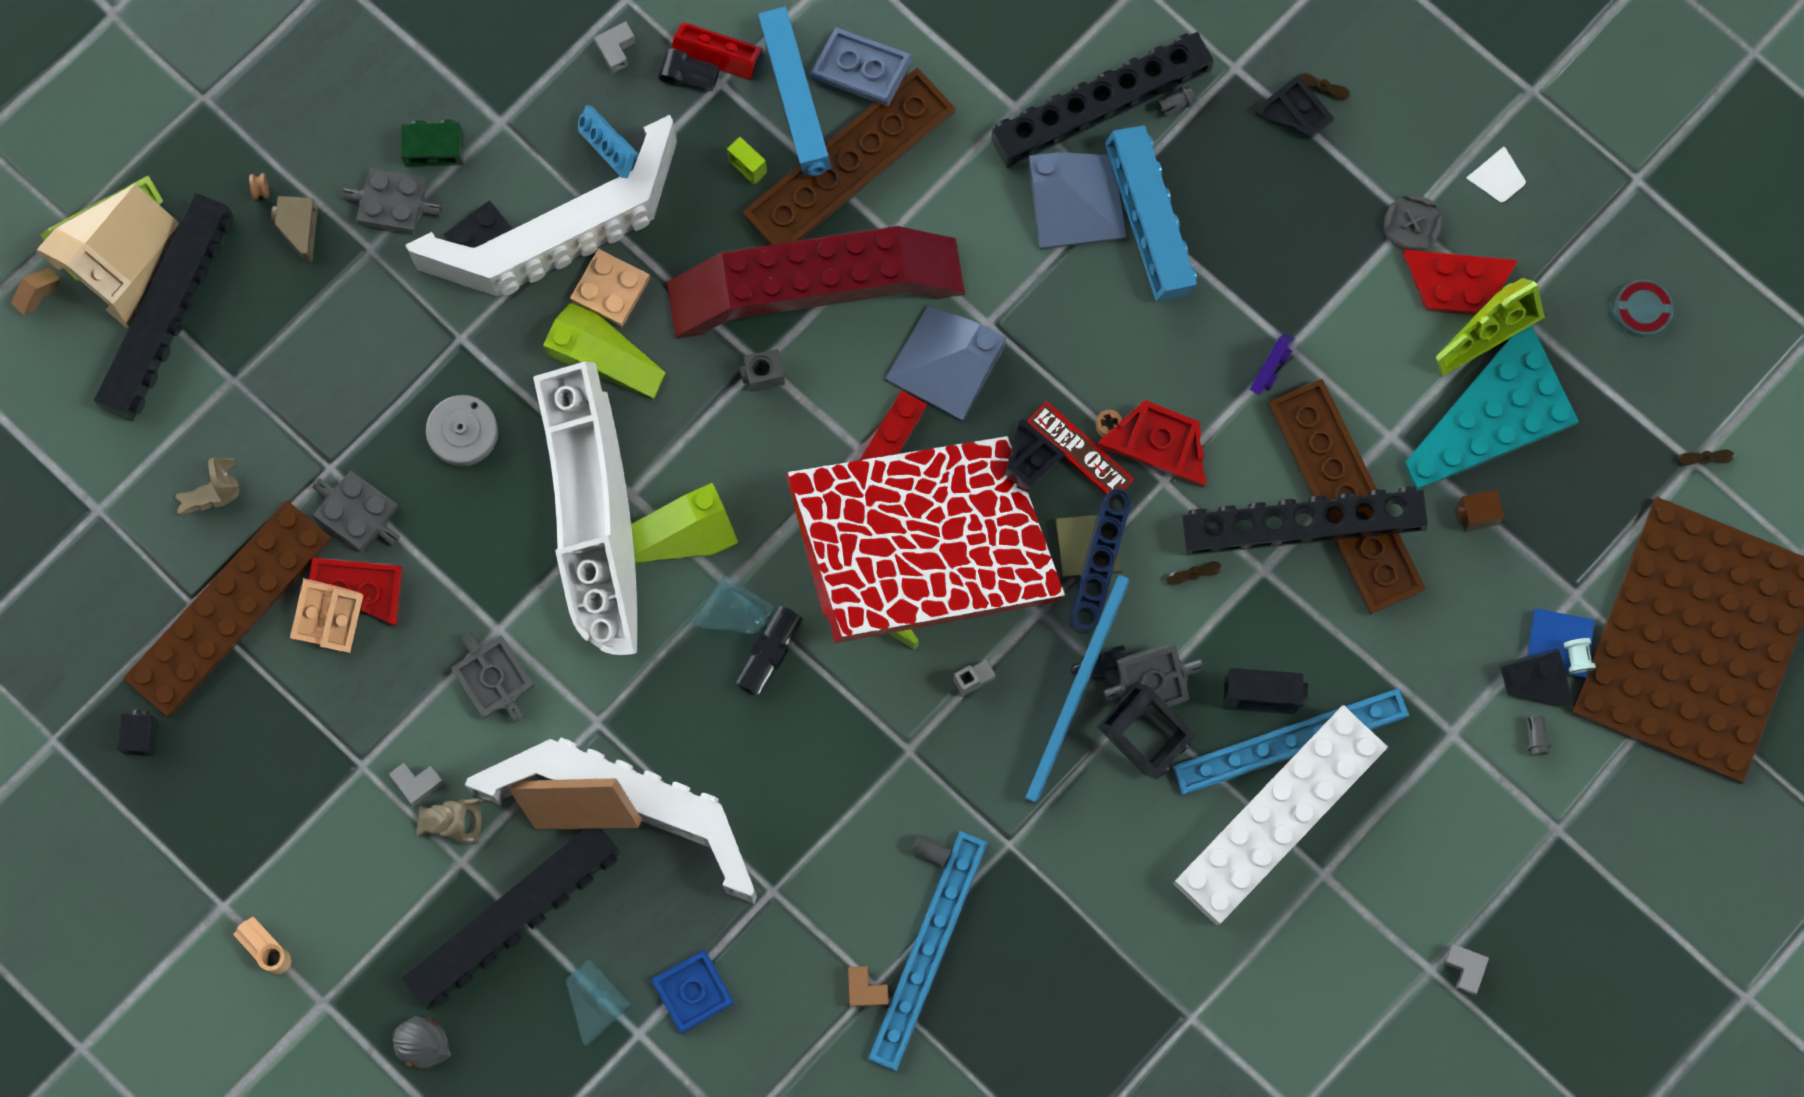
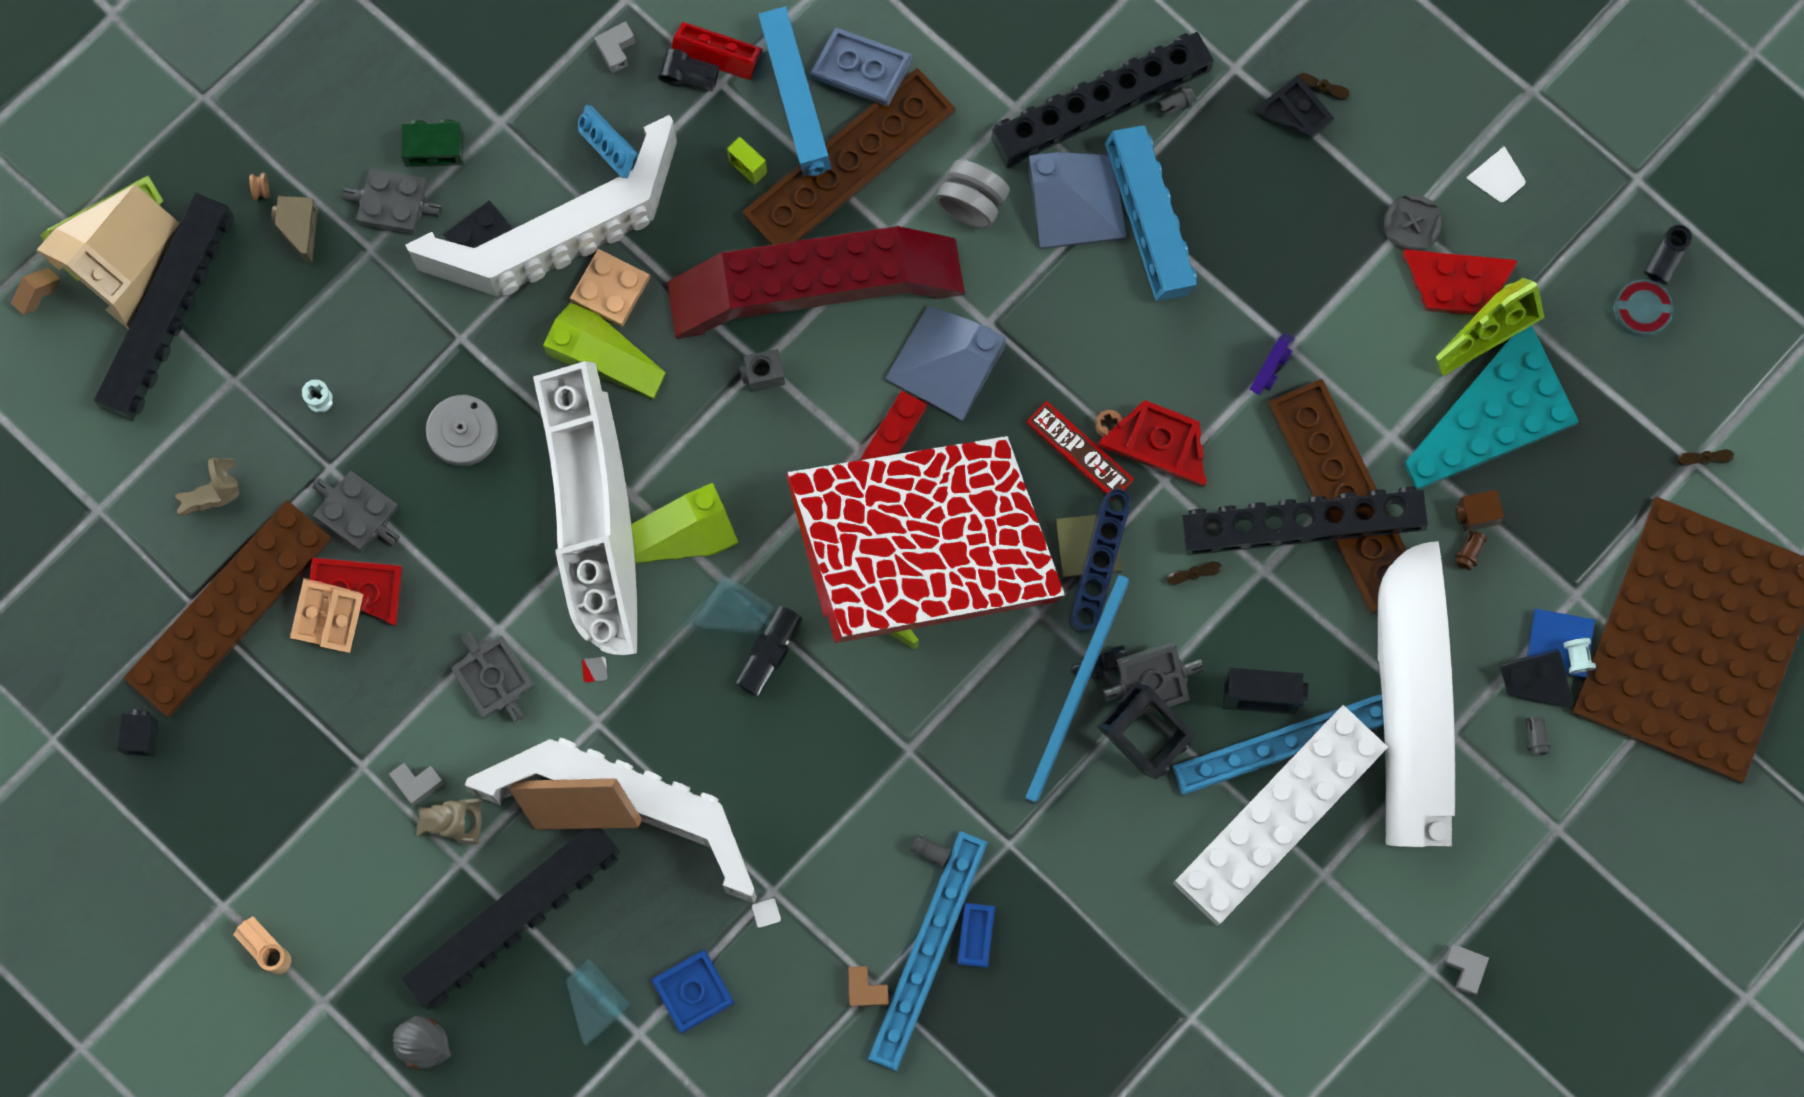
light grey piece [953,660,996,697] -> none
black wing [1005,419,1065,492] -> none
none -> light aqua bush [302,380,333,413]
none -> light grey sticker [582,657,608,682]
none -> white sticker [752,898,781,928]
none -> light grey wheel [935,160,1010,229]
none -> blue tile [957,903,995,969]
none -> white slope [1378,541,1455,847]
none -> reddish brown pin [1455,530,1487,571]
none -> black piece [1644,225,1692,285]

